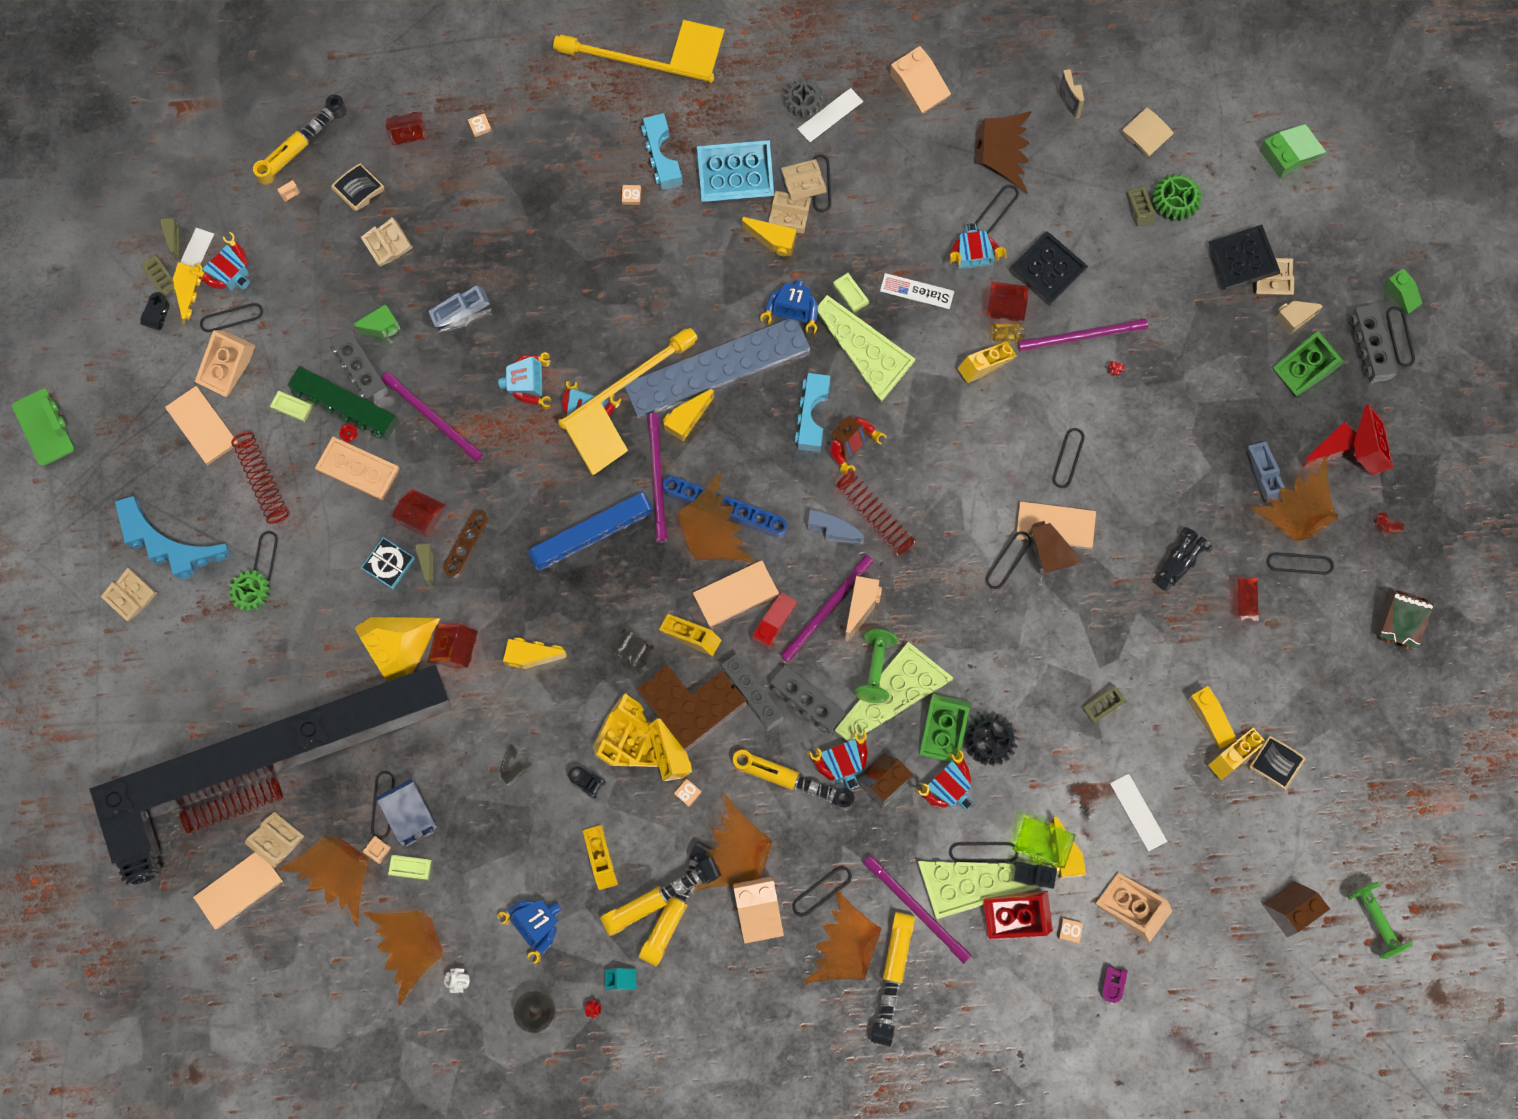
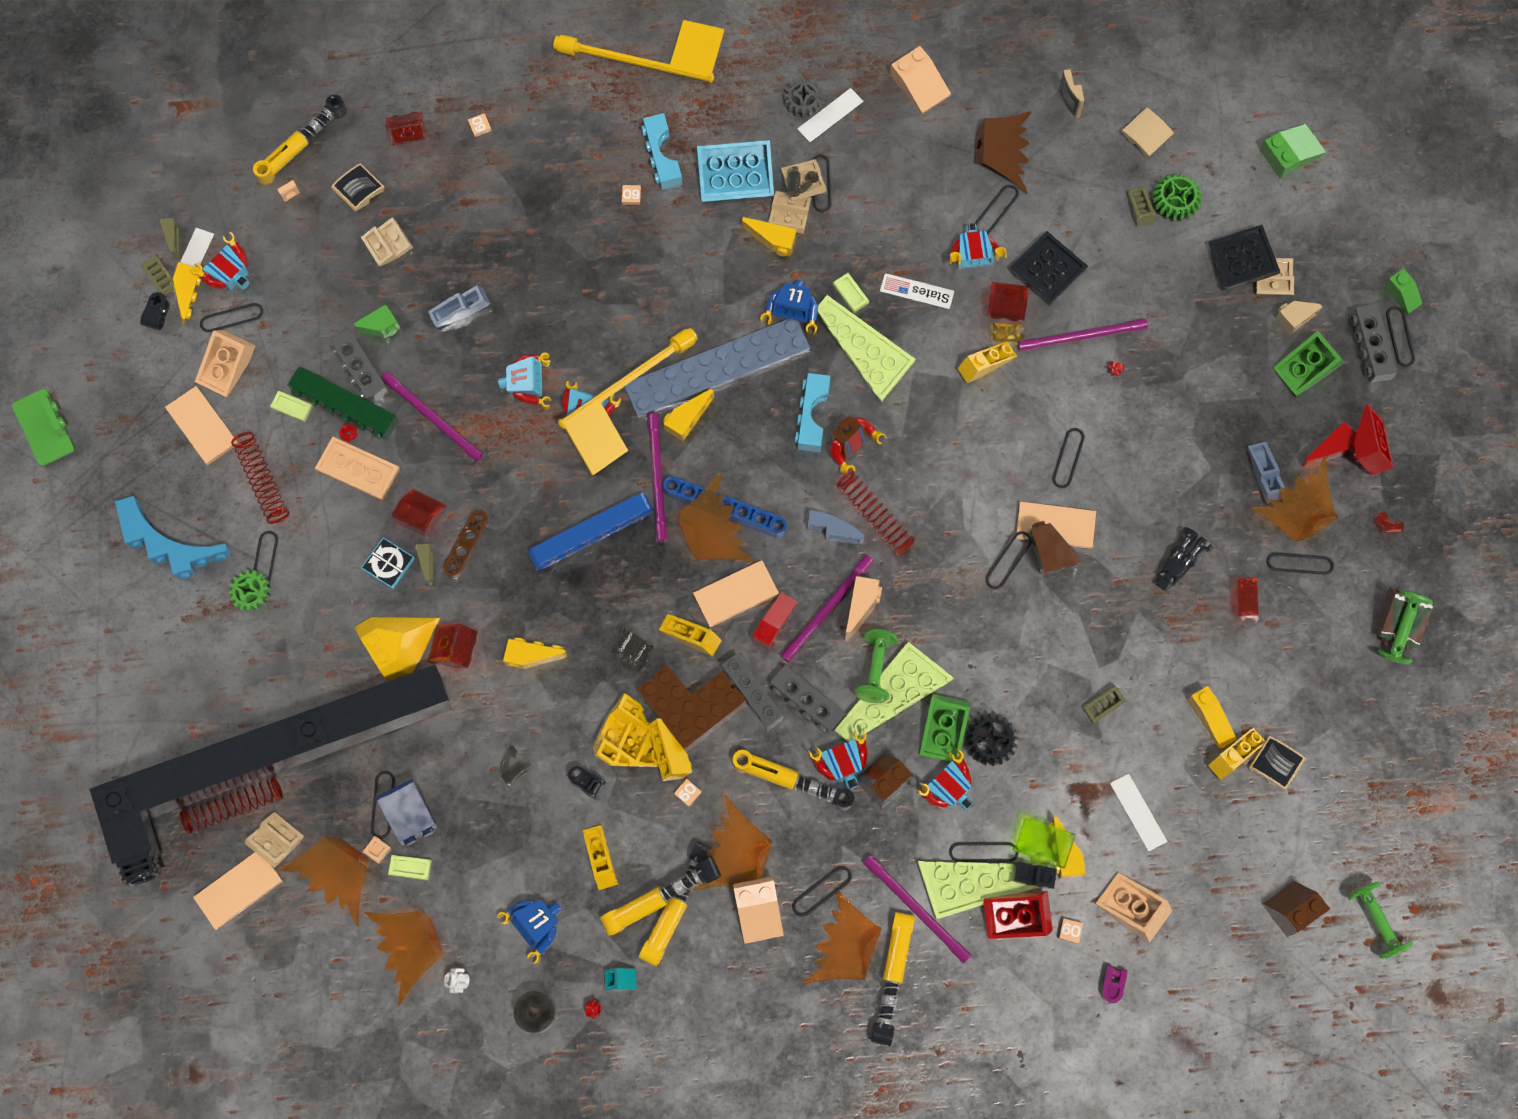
tan slope [101,568,158,622] -> none
none -> clear smoke plant [787,166,819,197]
none -> bright green hose [1378,590,1433,664]

